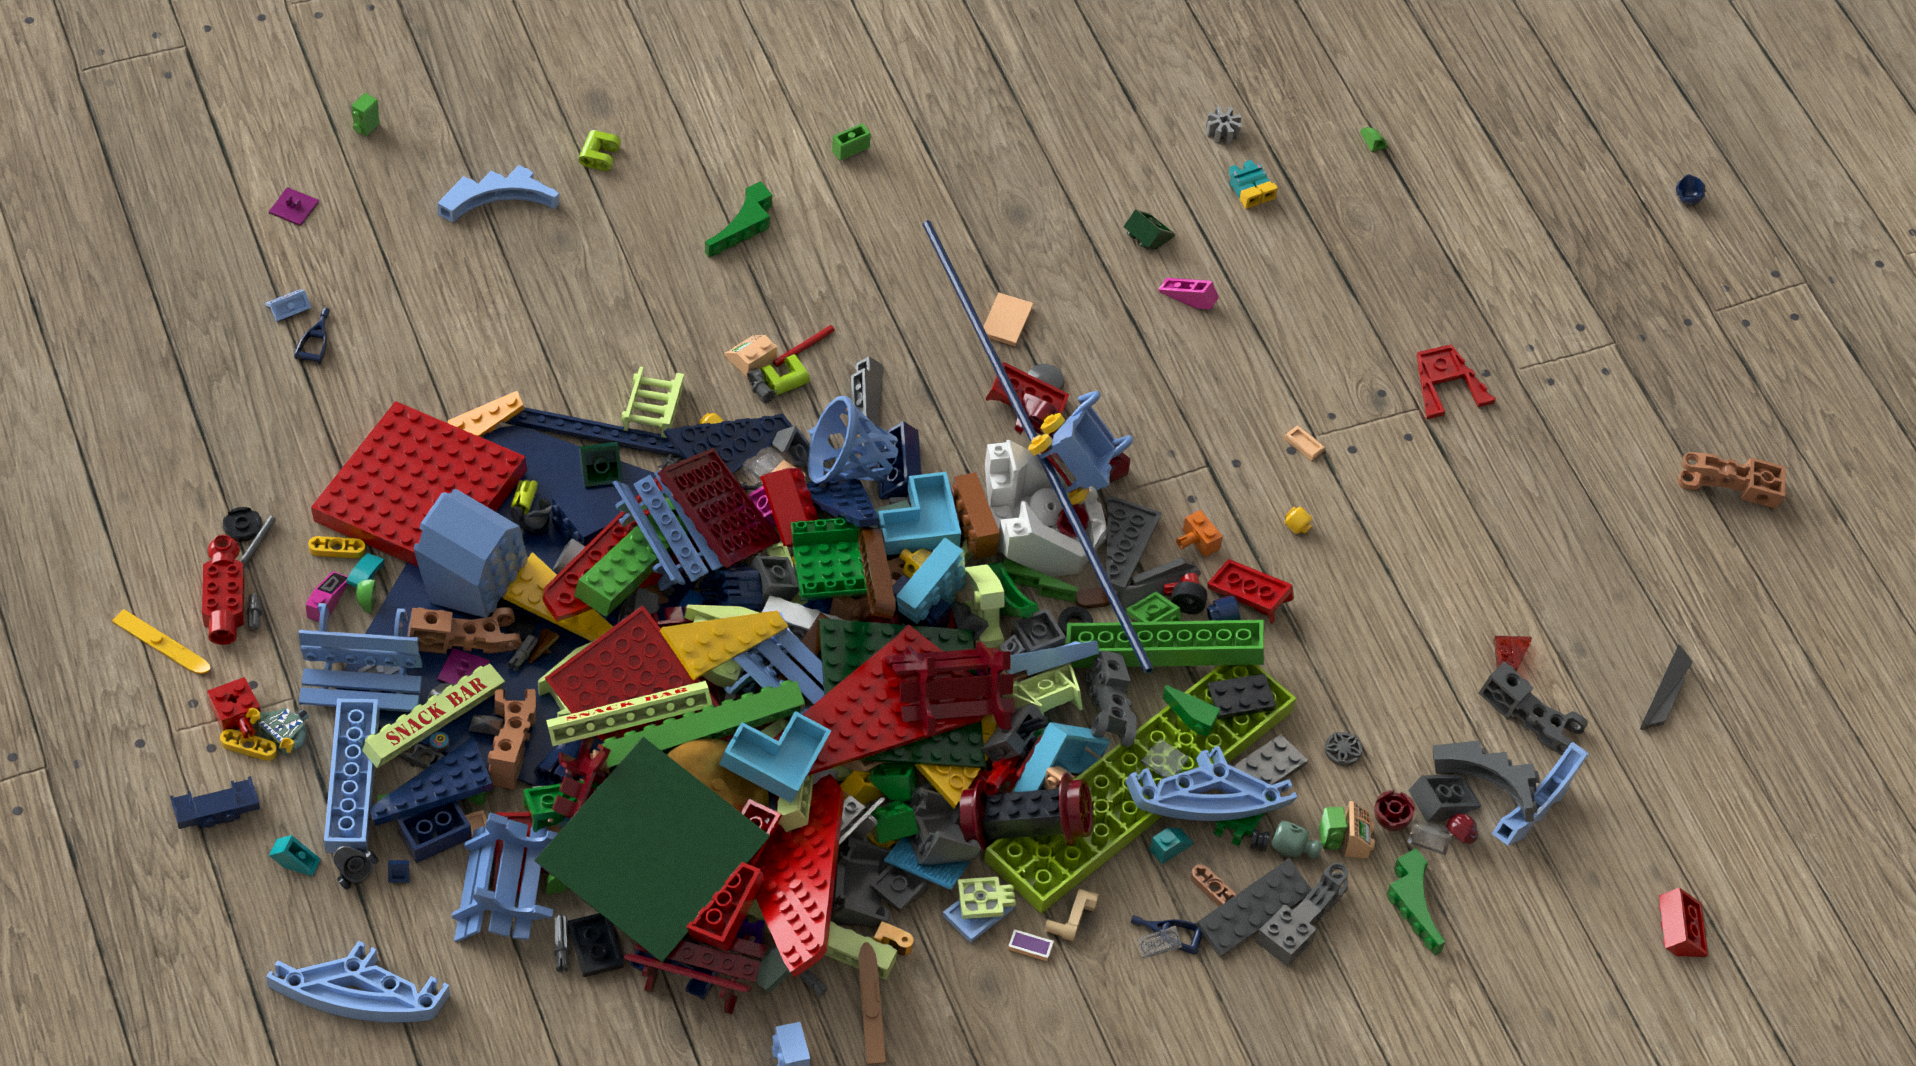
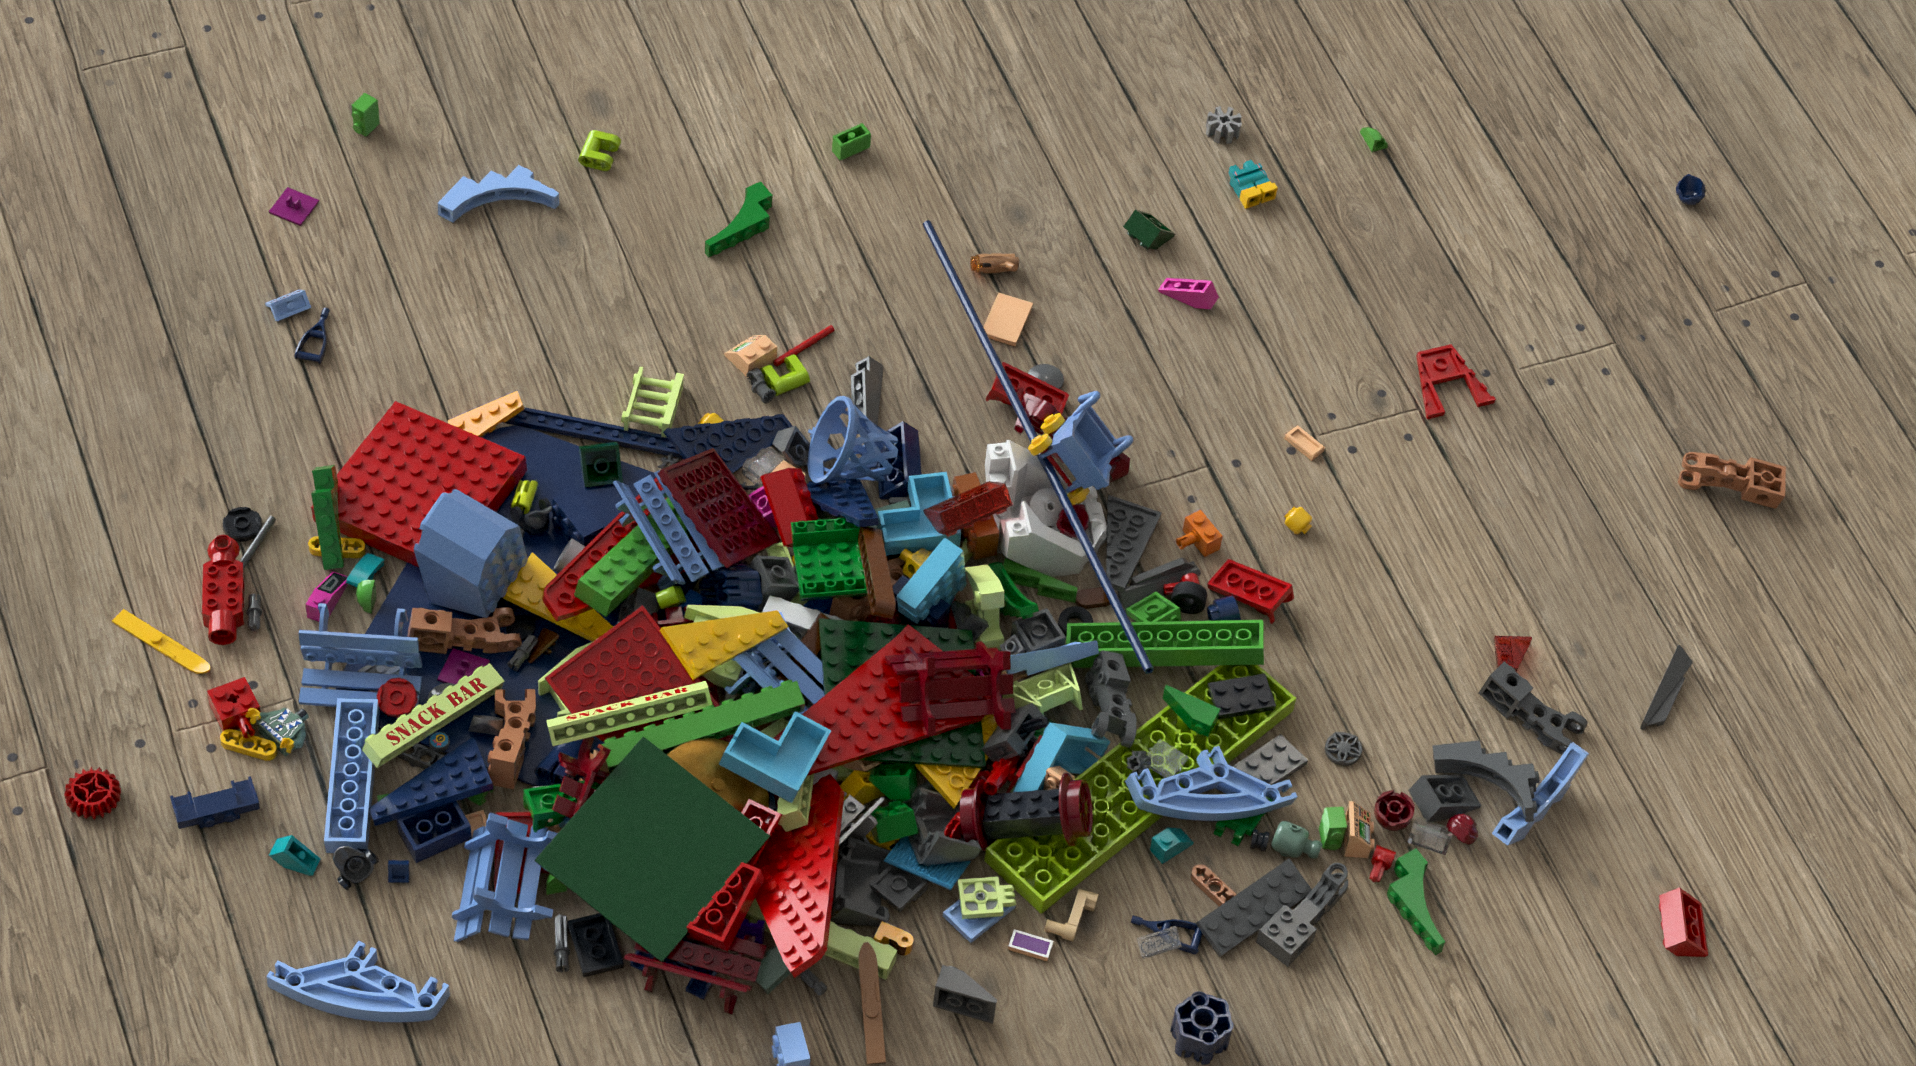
none -> red gear [64,767,121,820]
none -> green arch [311,465,345,570]
none -> red tile [377,678,418,718]
none -> lime beam [655,586,686,610]
none -> clear red slope [923,481,1013,536]
none -> dark grey slope [933,965,997,1024]
none -> red piece [944,812,963,840]
none -> medium nougat piece [970,253,1019,273]
none -> dark grey gear [1127,751,1152,775]
none -> dark blue piece [1170,991,1234,1065]
none -> red axle [1369,845,1396,883]

